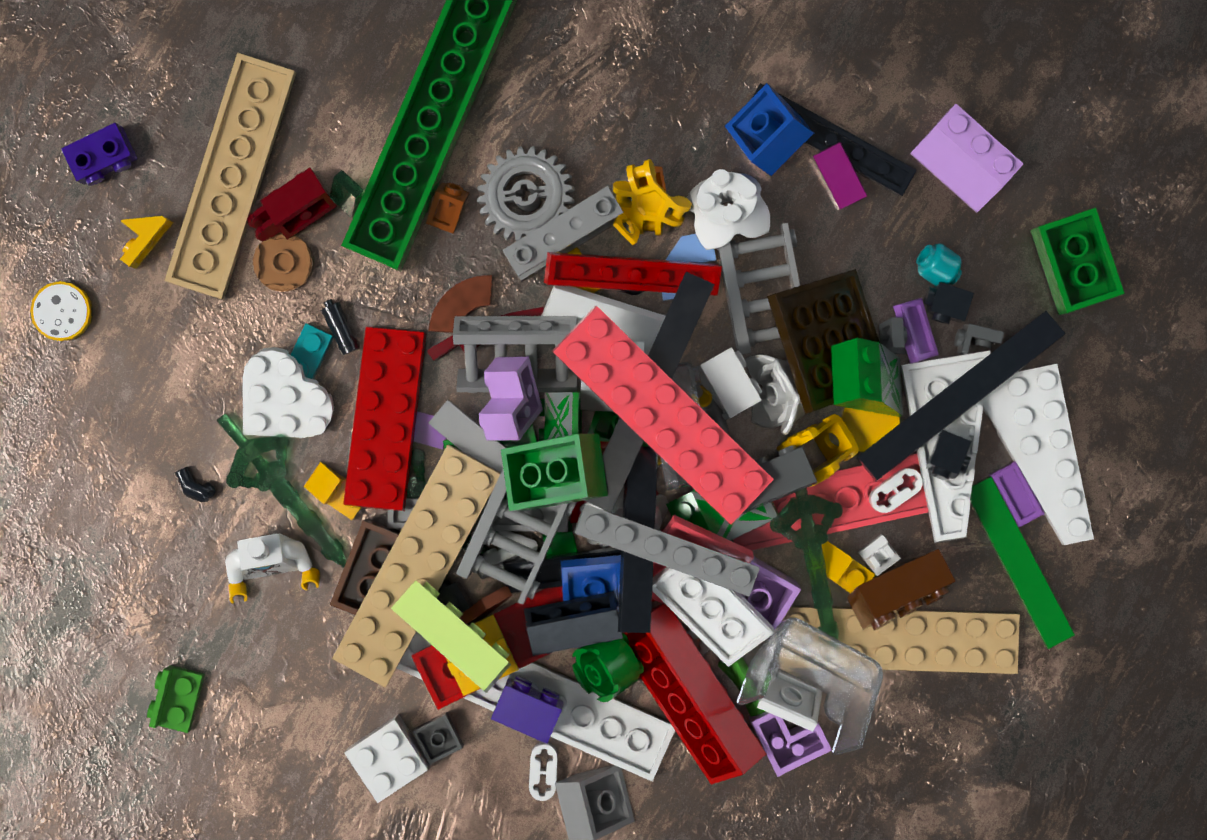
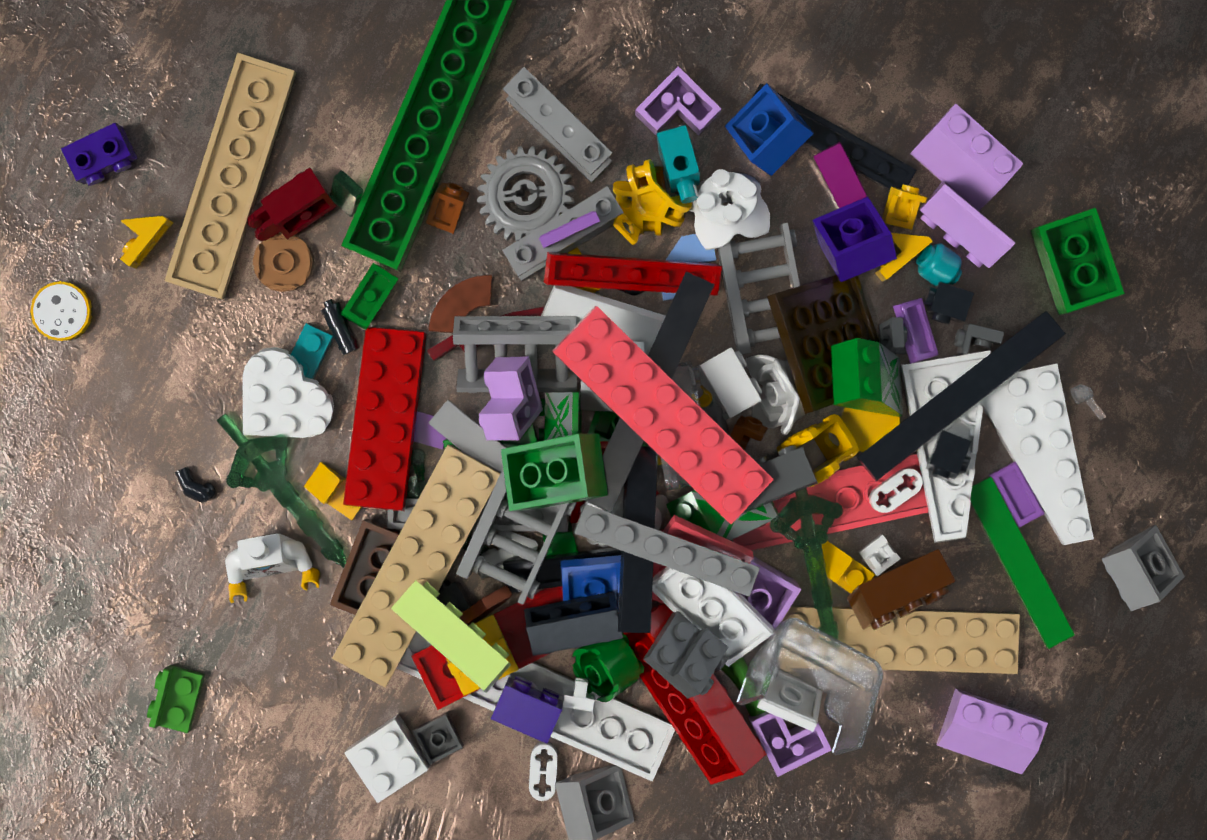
none -> green plate [341,263,398,330]
none -> light grey fence [503,67,612,184]
none -> medium lavender tile [539,211,600,249]
none -> white tile [563,677,595,712]
none -> lavender brick [635,67,721,136]
none -> dark grey plate [643,611,729,699]
none -> teal torso [657,125,700,203]
none -> dark orange bracket [730,416,768,451]
none -> dark purple brick [813,196,897,282]
none -> yellow slope [875,233,933,282]
none -> yellow bracket [882,184,928,230]
none -> lavender slope [919,181,1015,268]
none -> lavender slope [936,688,1048,774]
none -> clear hand [1070,384,1106,420]
none -> light grey slope [1102,525,1185,611]

